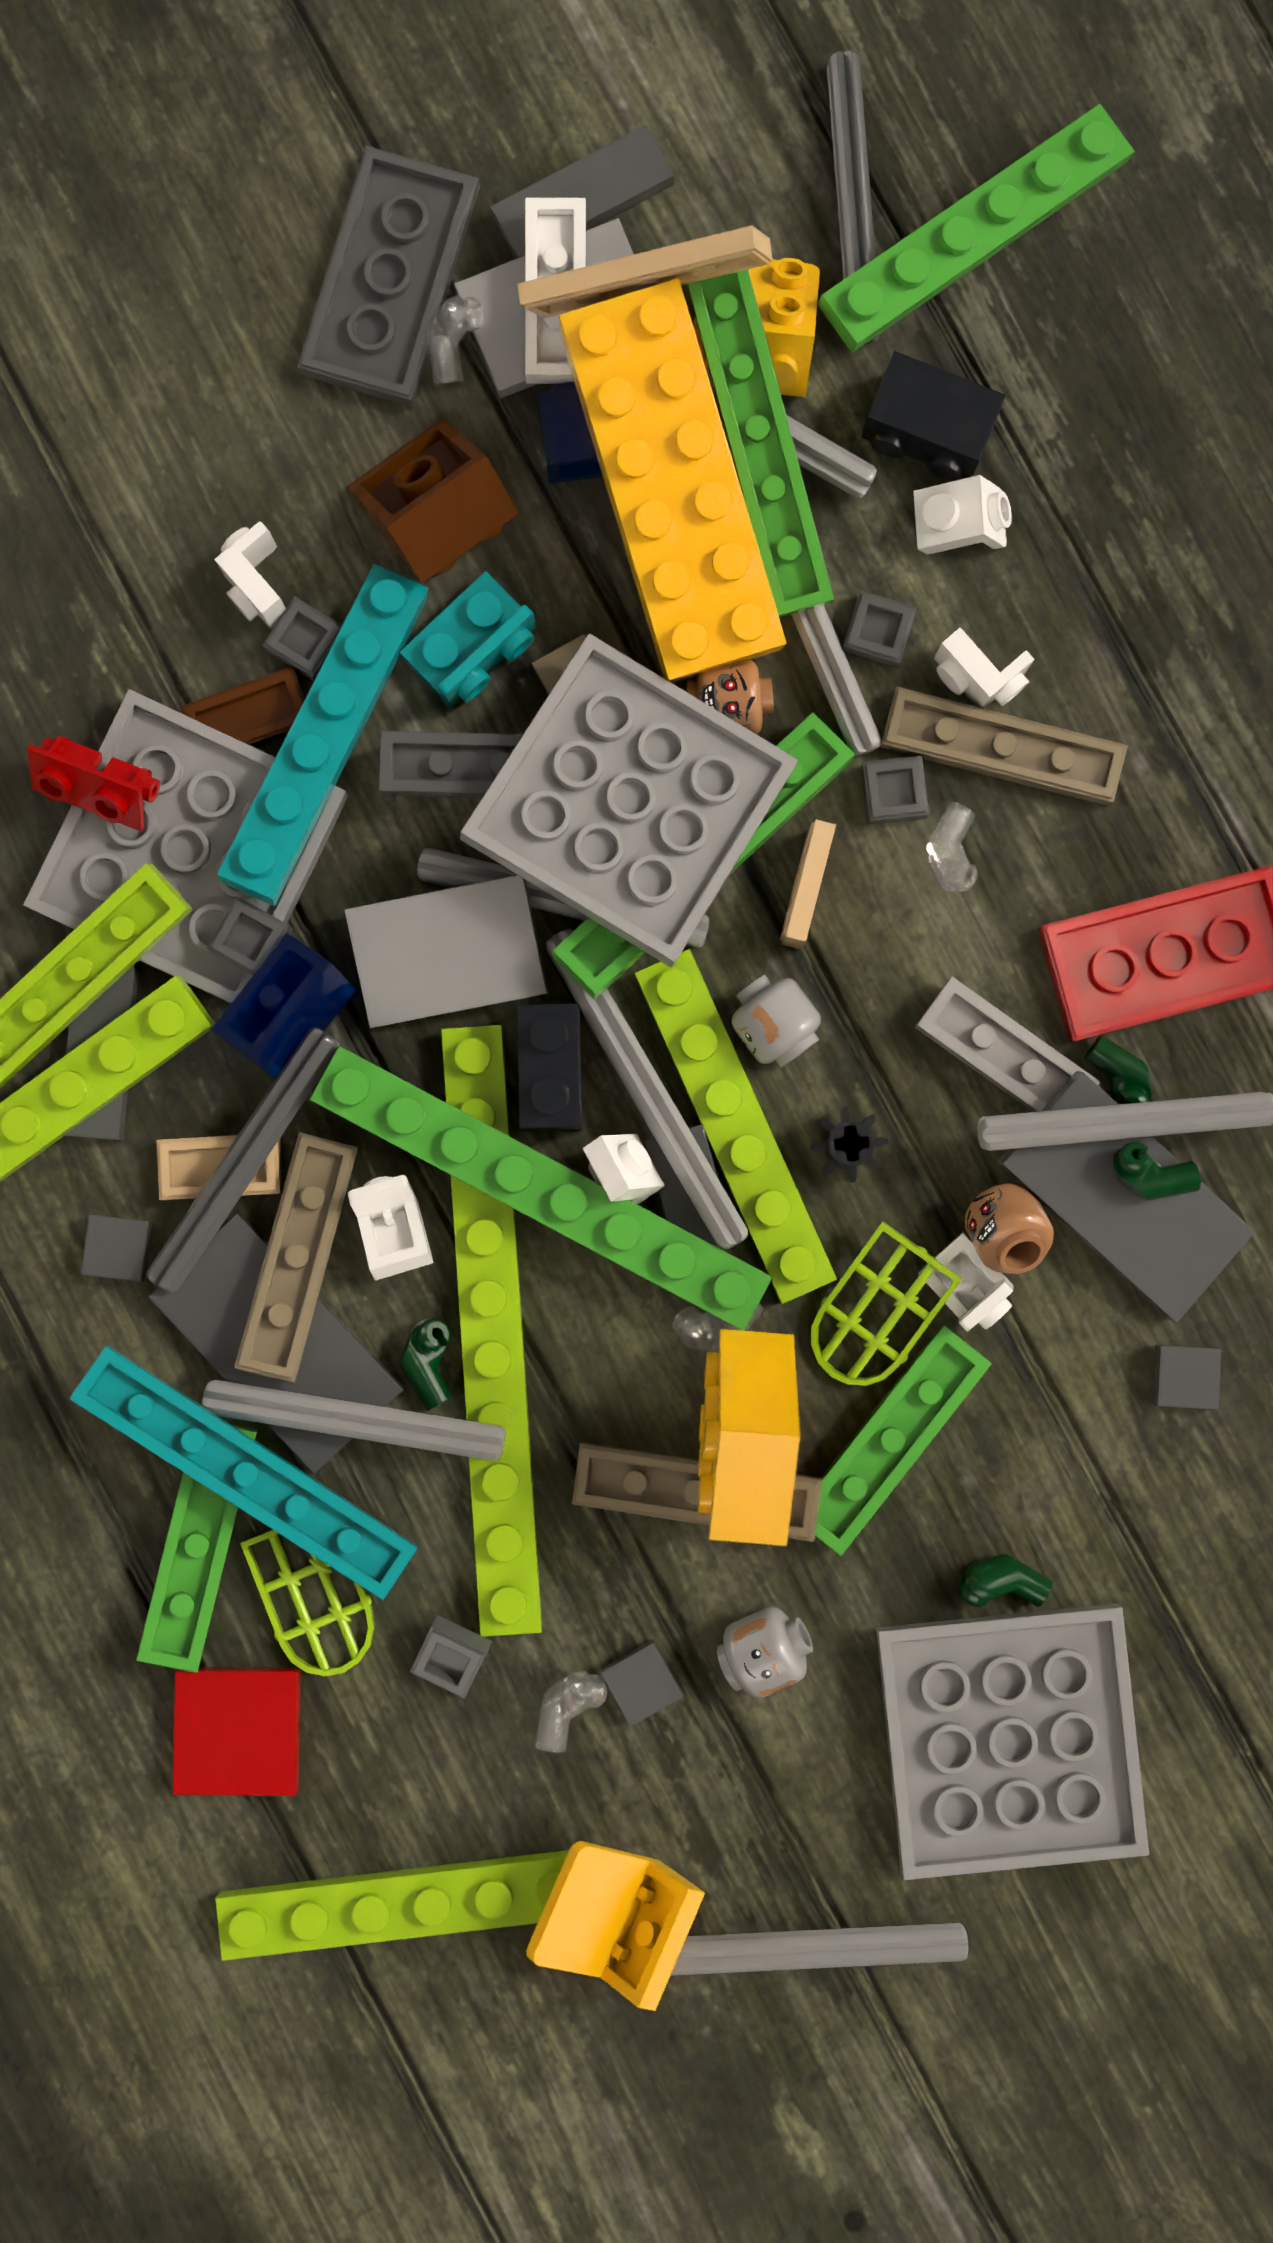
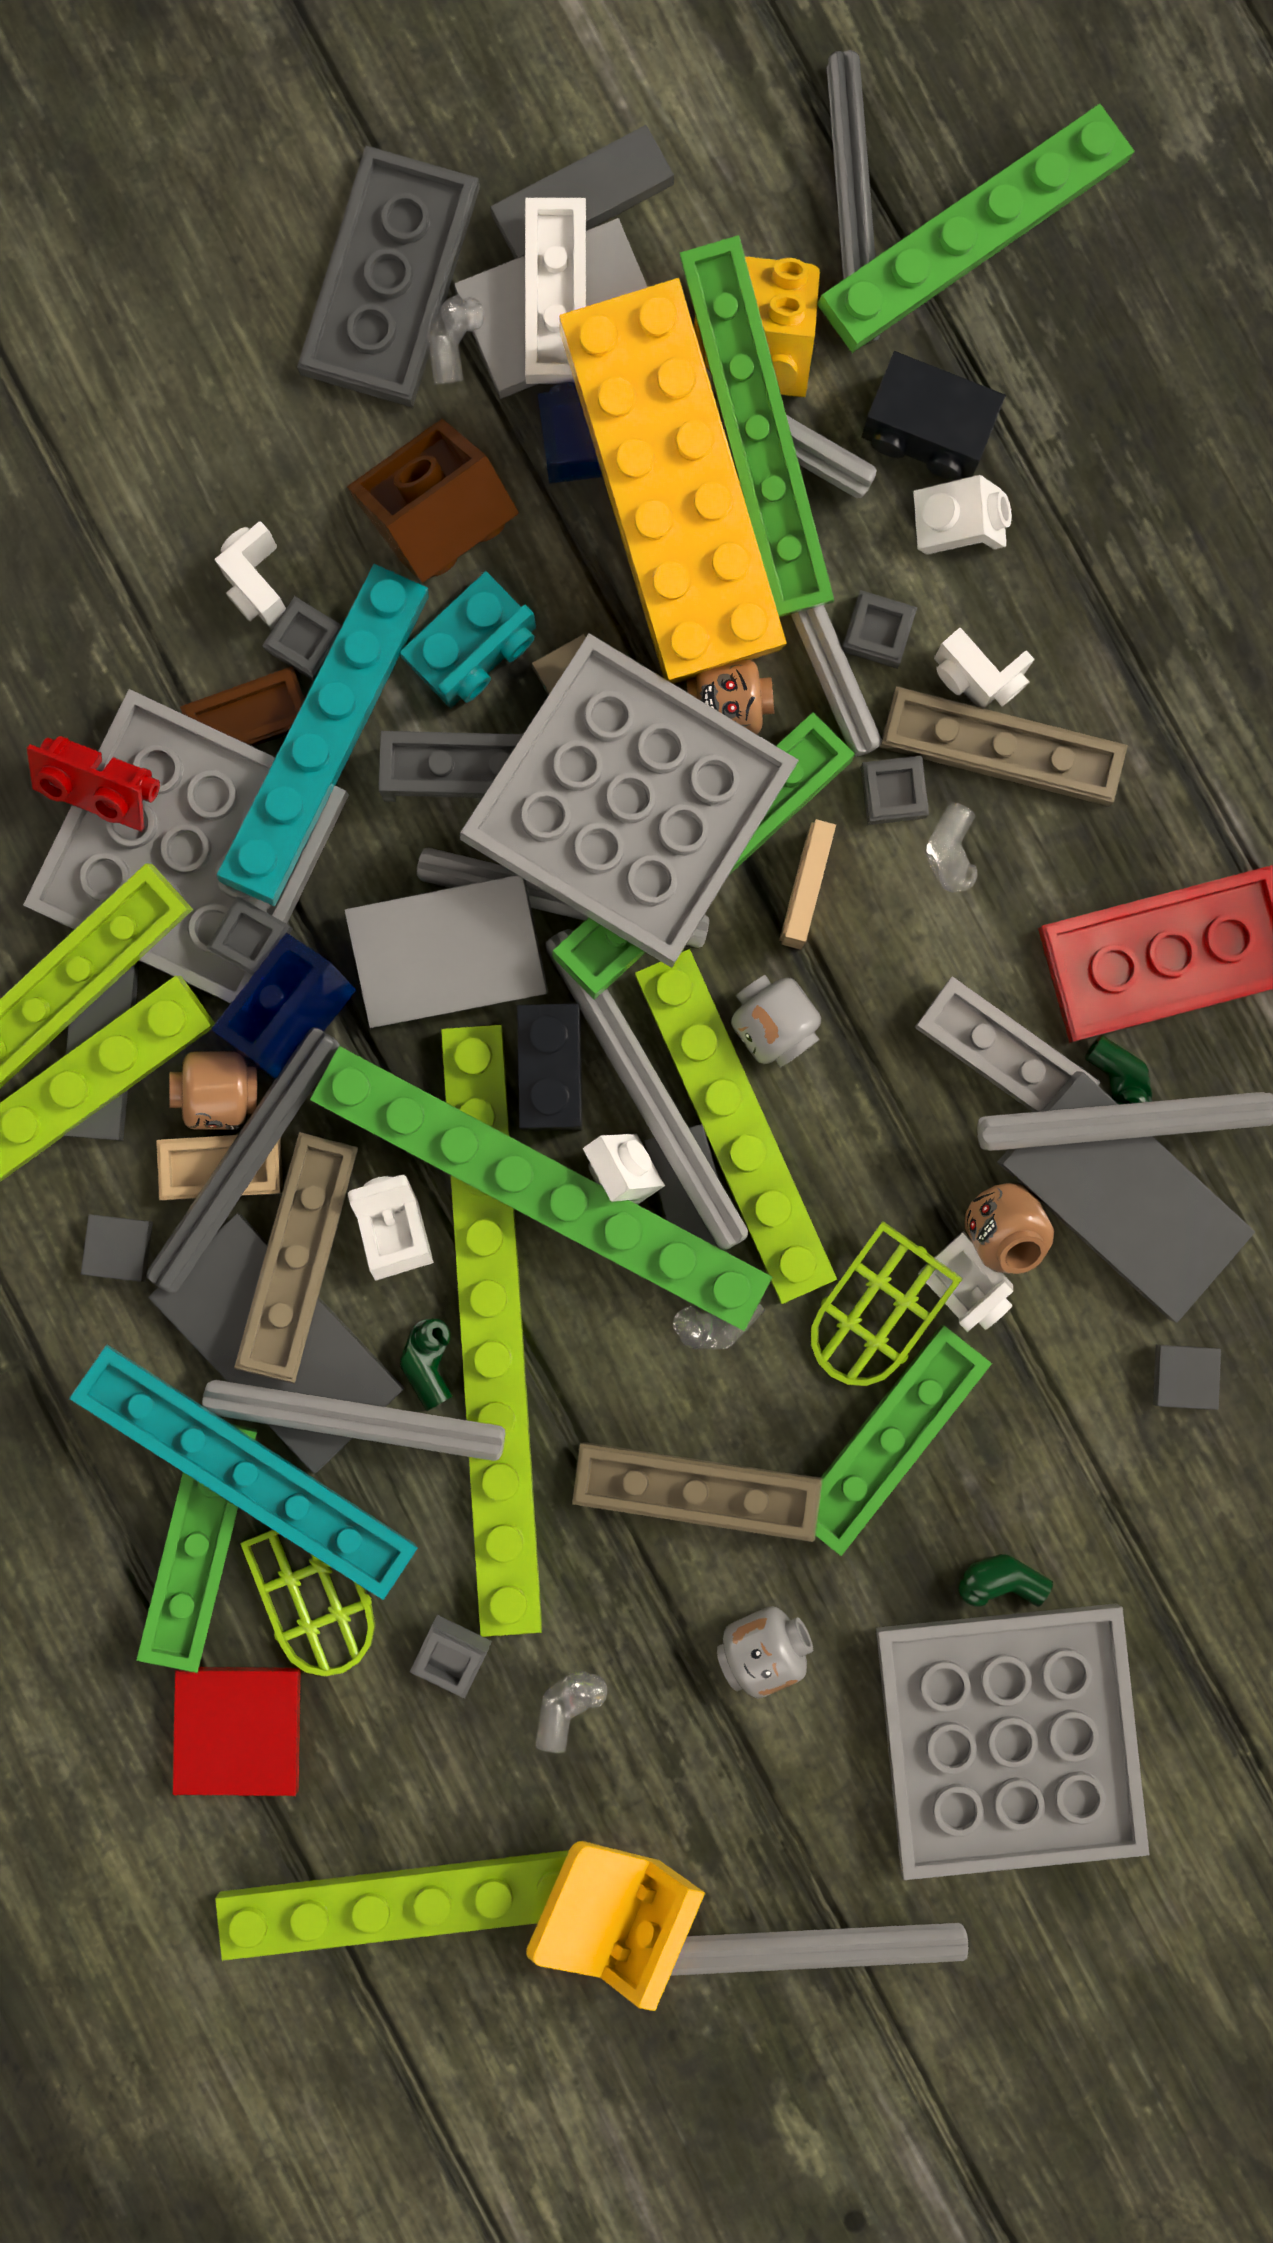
tan tile [517,225,773,318] -> none
dark grey tile [600,1639,684,1727] -> none
yellow brick [698,1329,800,1546] -> none
black gear [810,1106,888,1183] -> none
dark green arm [1113,1142,1201,1201] -> none
none -> medium nougat head [169,1051,257,1130]

